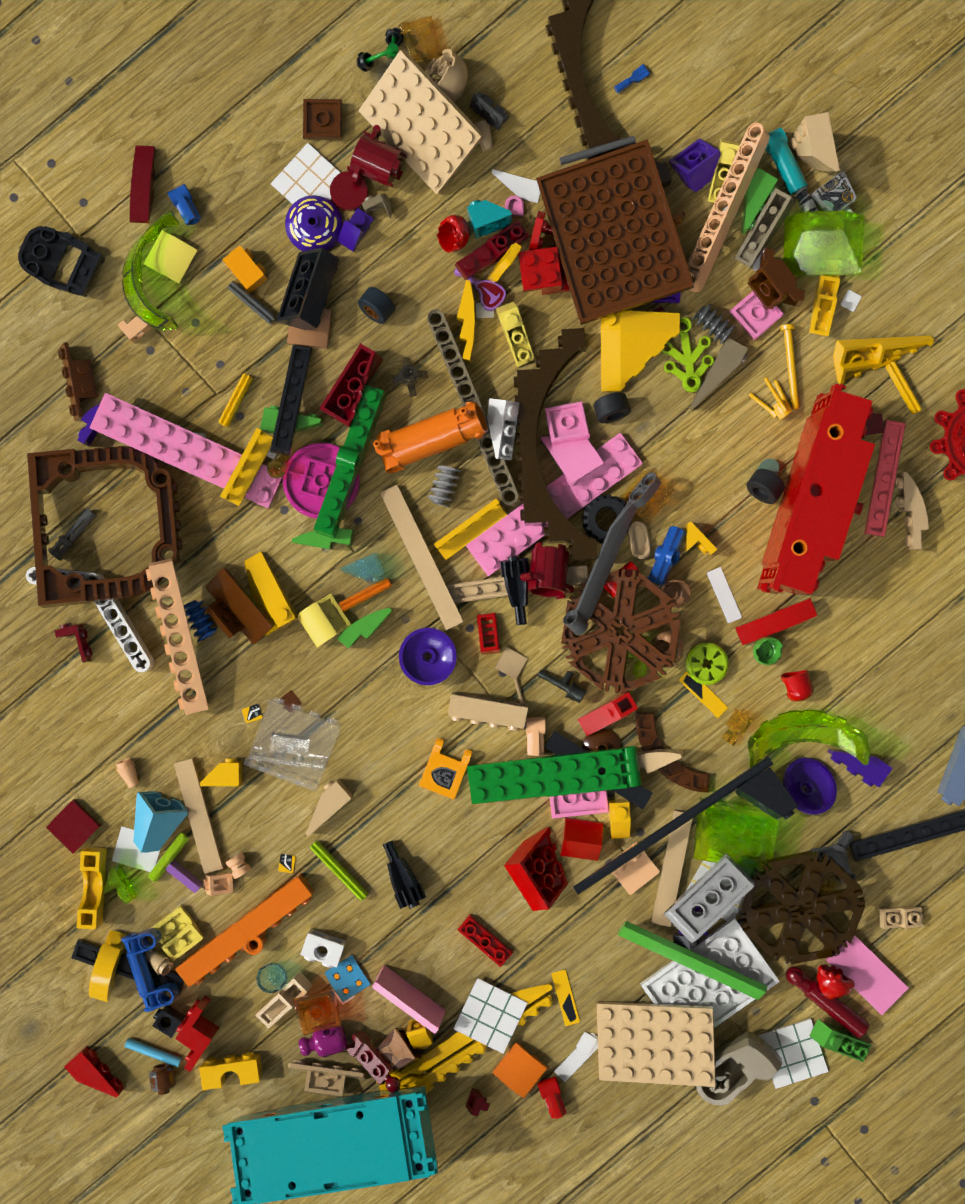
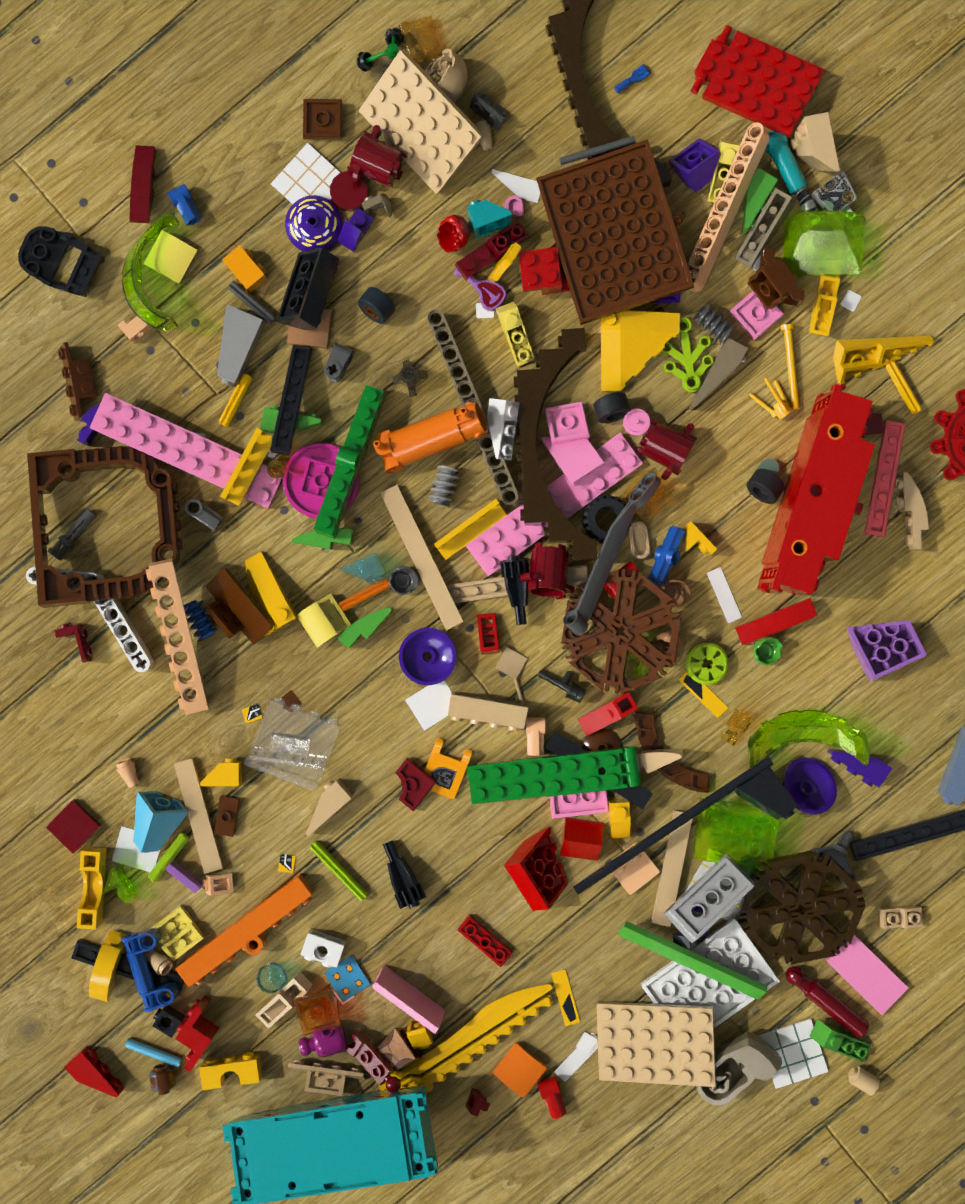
light nougat wheel [226,852,251,879] -> none
dark red wedge [319,343,383,427] -> none
white piece [453,978,527,1054] -> none
yellow slope [457,280,475,363] -> none
red plate [529,211,553,250] -> none
red helmet [780,670,814,702] -> none
red hair [816,964,855,999] -> none
none -> dark grey piece [185,499,224,531]
none -> reddish brown plate [214,795,240,837]
none -> light grey slope [217,304,266,387]
none -> dark grey piece [324,343,354,382]
none -> dark grey hair [389,566,419,595]
none -> dark red tile [395,757,437,812]
none -> white sticker [405,681,452,731]
none -> bright pink piece [623,409,650,436]
none -> dark red container [637,419,697,480]
none -> red plate [691,25,825,138]
none -> medium lavender wedge [847,620,927,681]
none -> tan brick [848,1066,880,1096]

